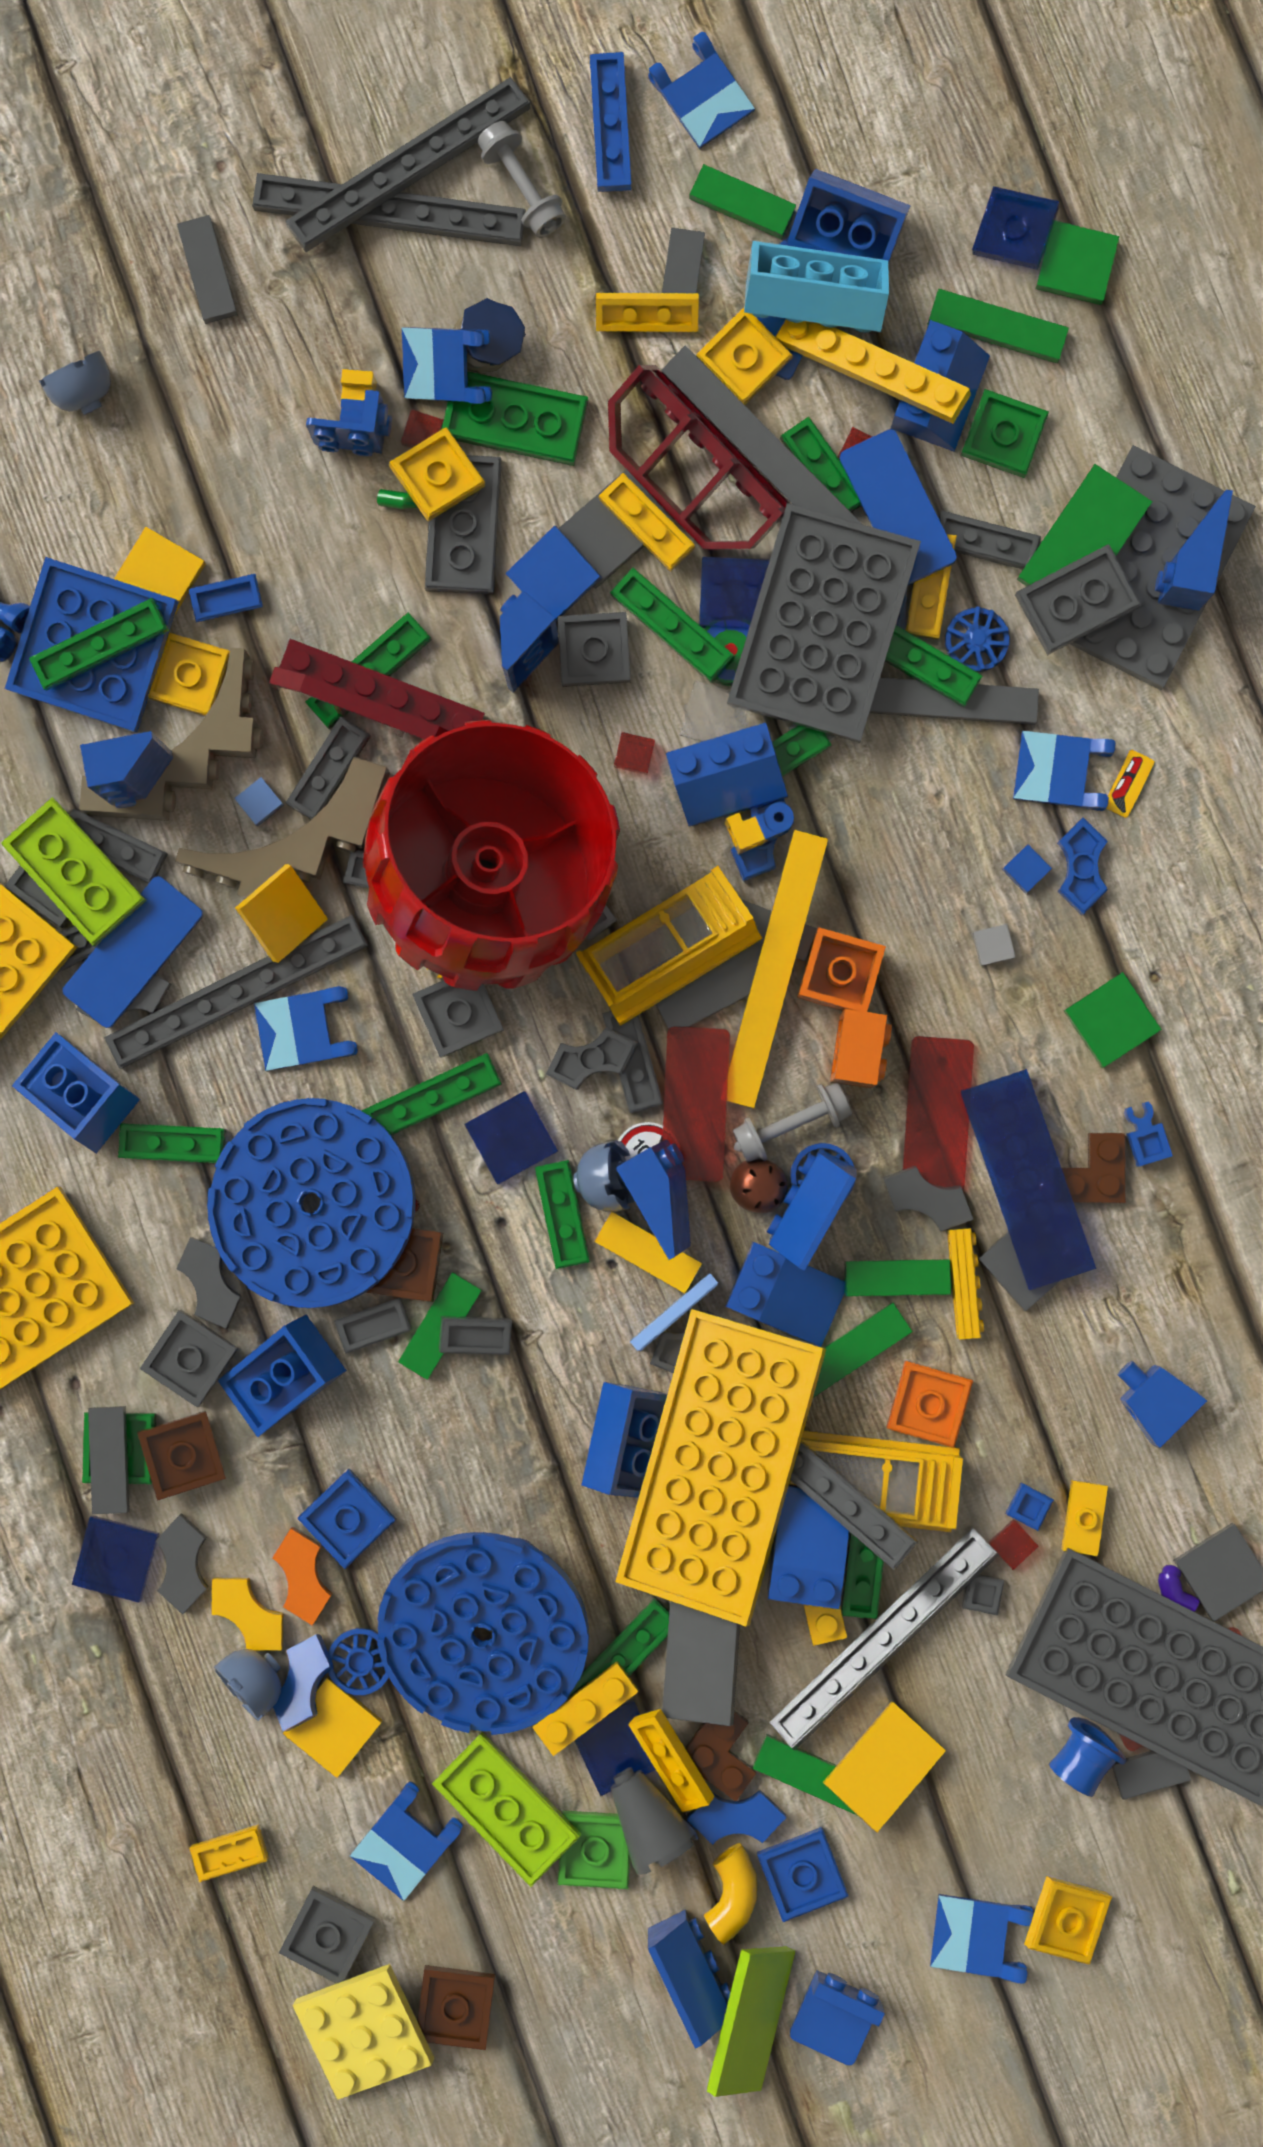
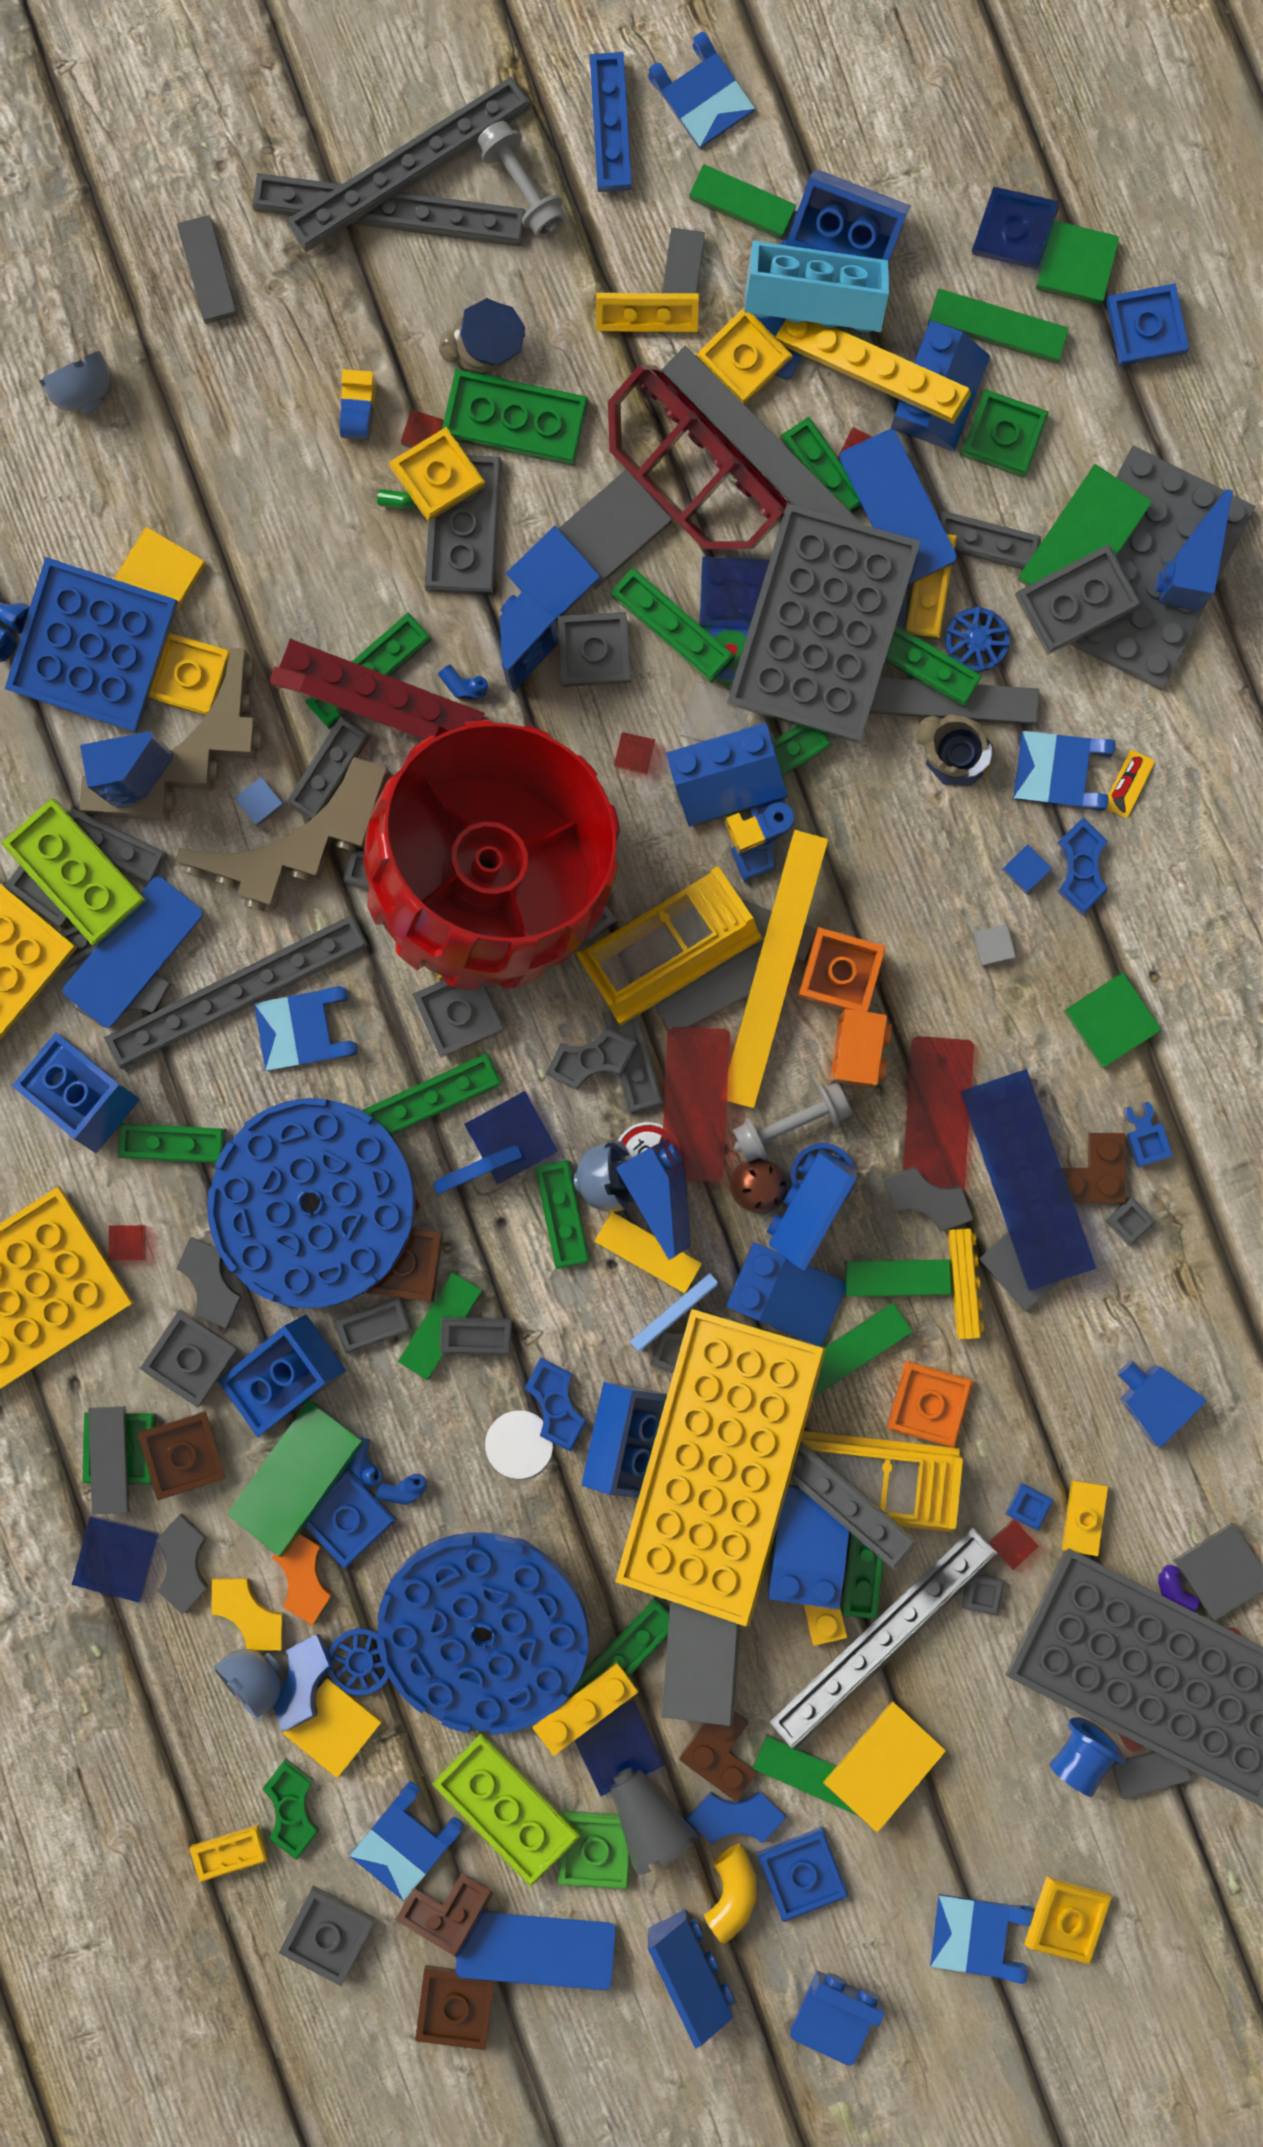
green tile [29,598,170,691] -> none
blue tile [189,574,263,623] -> none
yellow tile [235,864,328,963] -> none
light yellow plate [293,1964,434,2100] -> none
blue bracket [306,390,392,456] -> none
blue flag [402,327,492,404] -> none
yellow tile [598,473,695,572] -> none
yellow plate [628,1709,715,1813] -> none
lime tile [706,1946,795,2097] -> none
none -> clear red tile [108,1225,146,1260]
none -> green tile [227,1400,365,1557]
none -> green tile [263,1758,319,1860]
none -> blue arm [348,1437,382,1487]
none -> blue arm [376,1474,427,1505]
none -> reddish brown plate [395,1873,493,1958]
none -> blue tile [433,1145,522,1195]
none -> blue arm [438,664,488,700]
none -> blue piece [455,1912,615,1990]
none -> white sticker [485,1411,553,1479]
none -> blue tile [525,1357,587,1452]
none -> piece [916,714,993,786]
none -> dark grey tile [1105,1197,1156,1246]
none -> blue plate [1106,283,1189,366]

